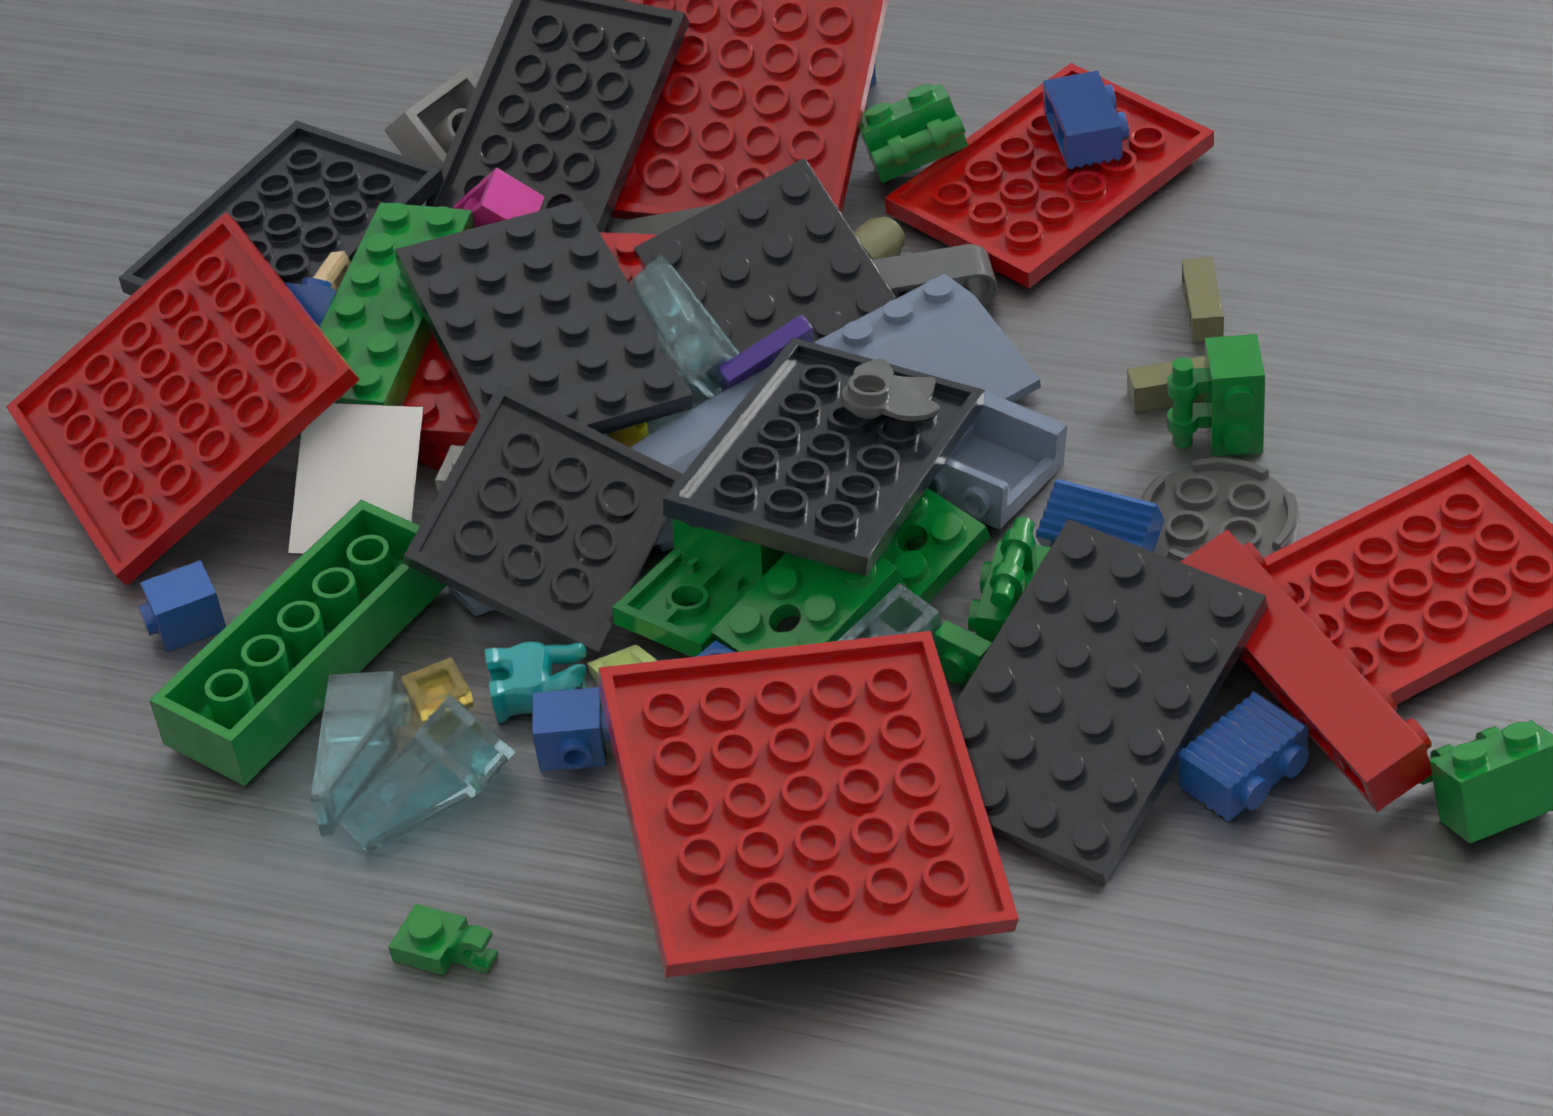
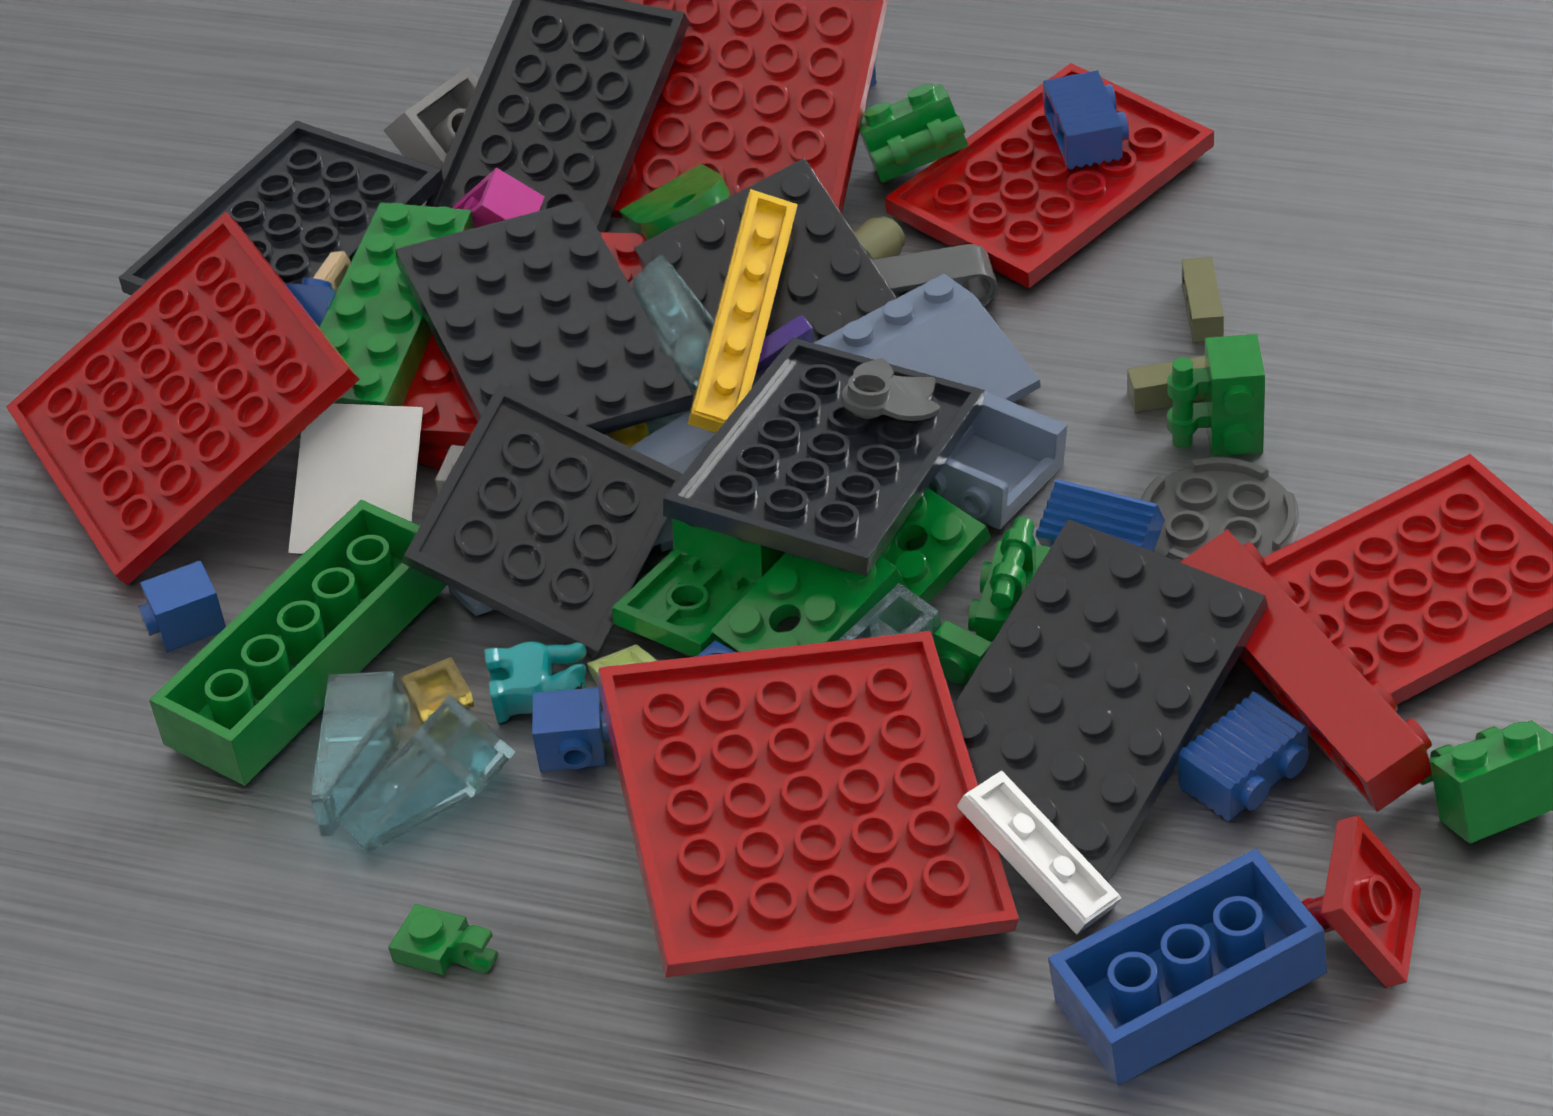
none -> green tile [619,164,730,240]
none -> yellow tile [687,189,798,433]
none -> white tile [957,770,1122,935]
none -> blue brick [1048,848,1327,1086]
none -> red tile [1301,815,1421,988]

